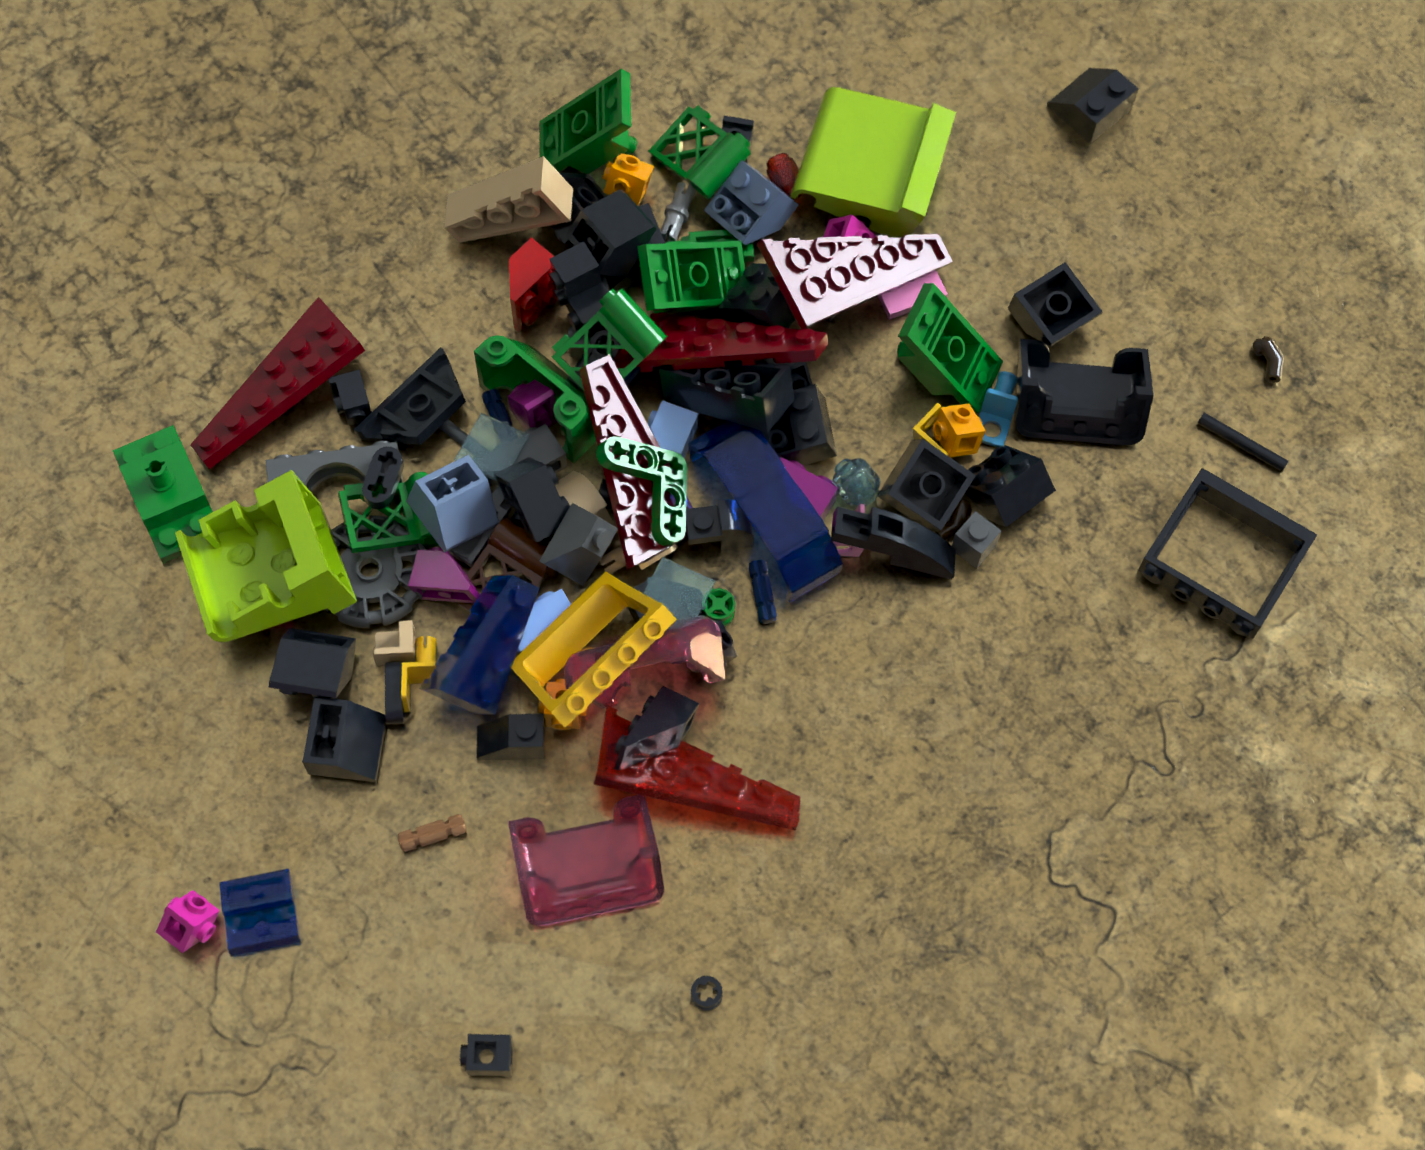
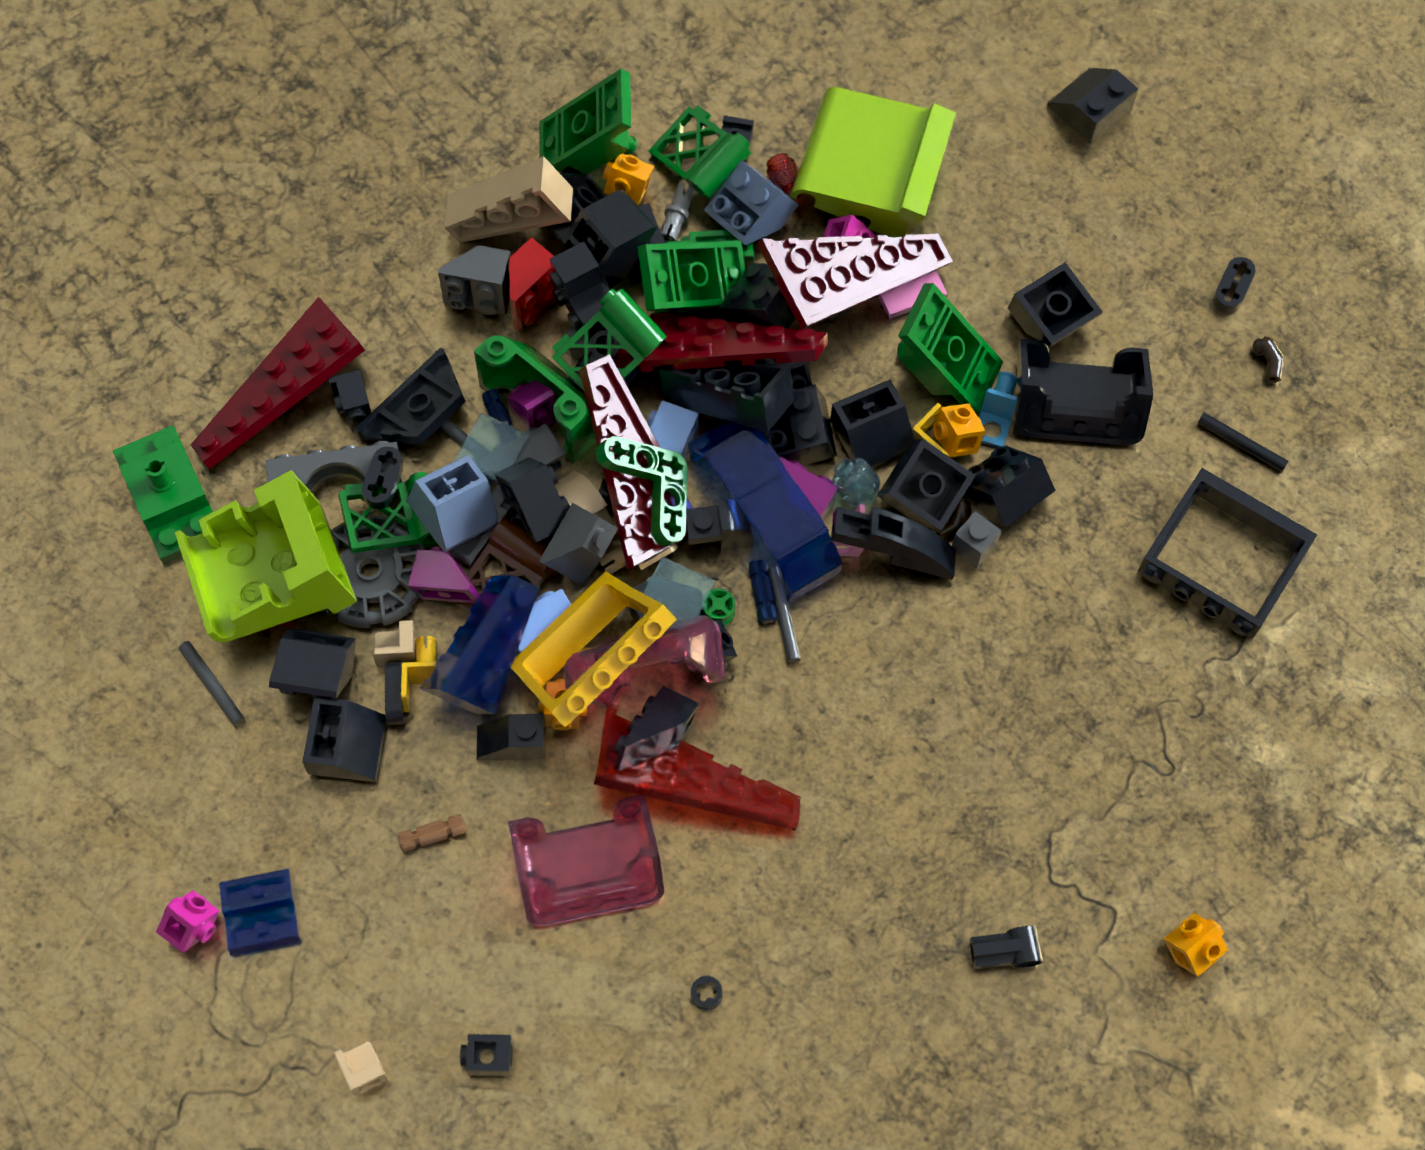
none -> dark grey bar [178,641,245,726]
none -> tan panel [334,1042,388,1097]
none -> dark grey slope [438,245,511,315]
none -> dark grey bar [768,566,801,663]
none -> black slope [830,379,915,472]
none -> black piece [969,926,1043,969]
none -> light orange brick [1163,913,1228,977]
none -> black beam [1213,257,1256,314]

